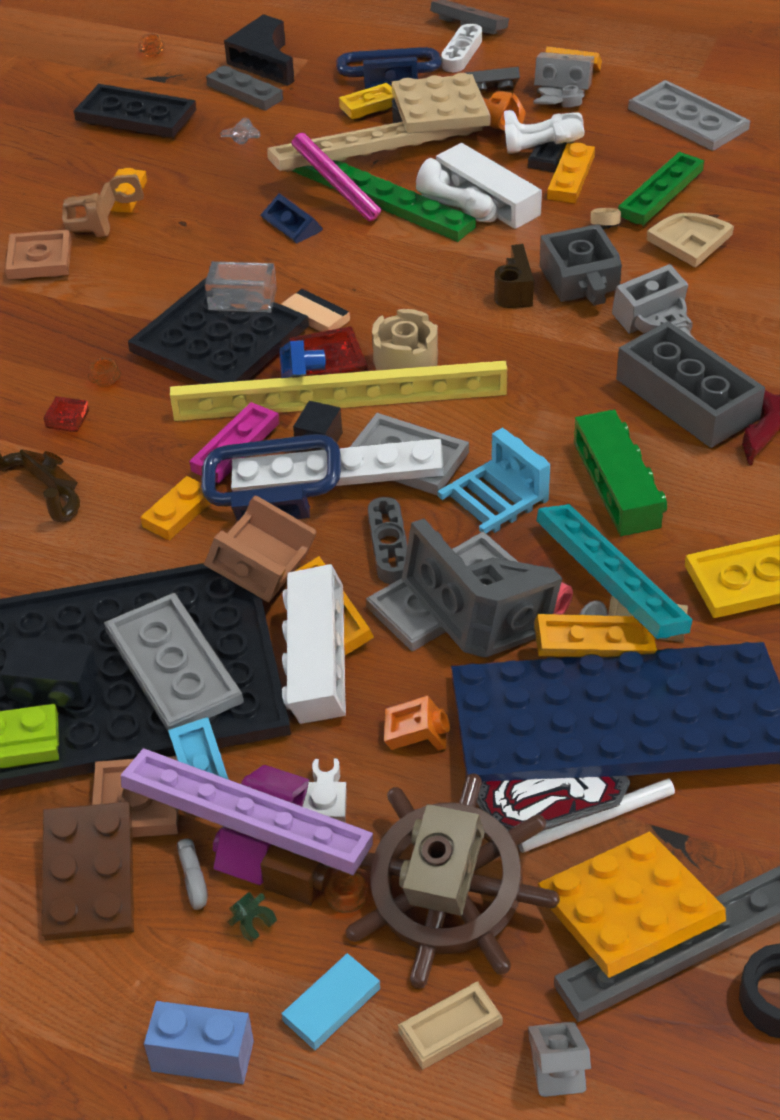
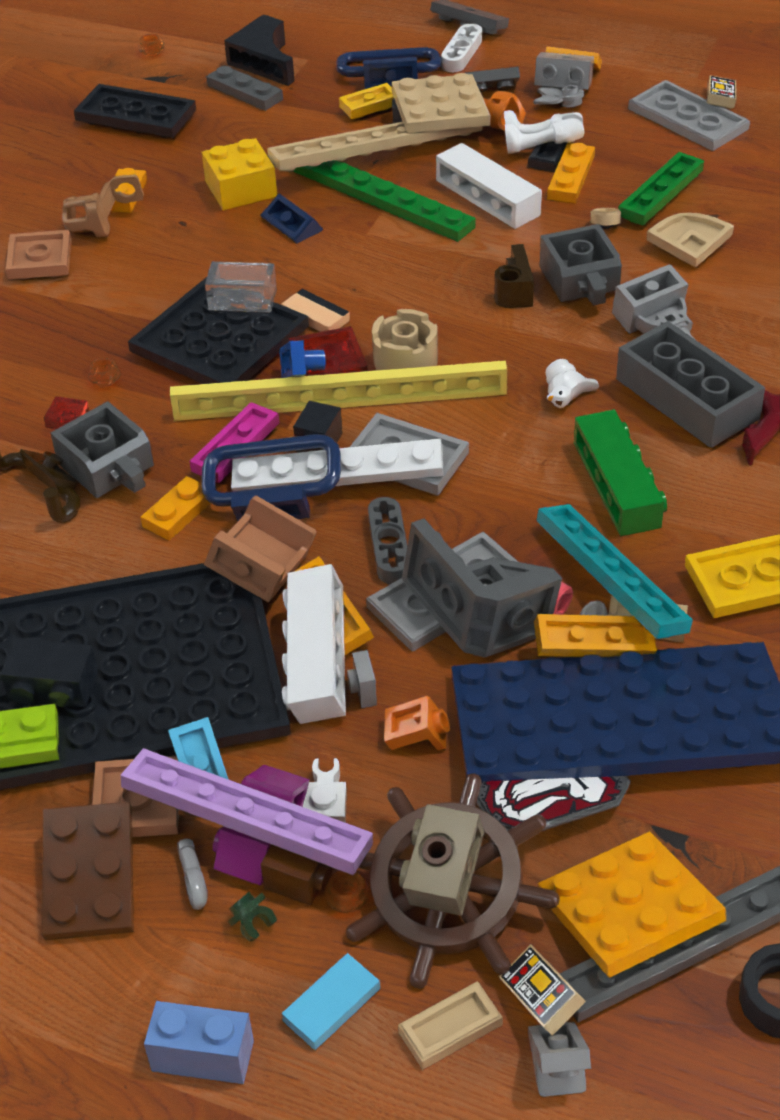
light grey tile [104,593,244,733] -> none
clear piece [220,117,261,144] -> none
dark pink axle [291,133,381,221] -> none
white piece [416,158,499,222] -> none
medium azure plate [438,427,550,533] -> none
white bar [518,778,675,853] -> none
none -> dark grey hinge [50,401,154,498]
none -> yellow brick [201,138,277,211]
none -> light grey plate [347,650,377,708]
none -> tile [499,944,586,1036]
none -> white animal [545,359,599,408]
none -> tile [707,75,736,109]

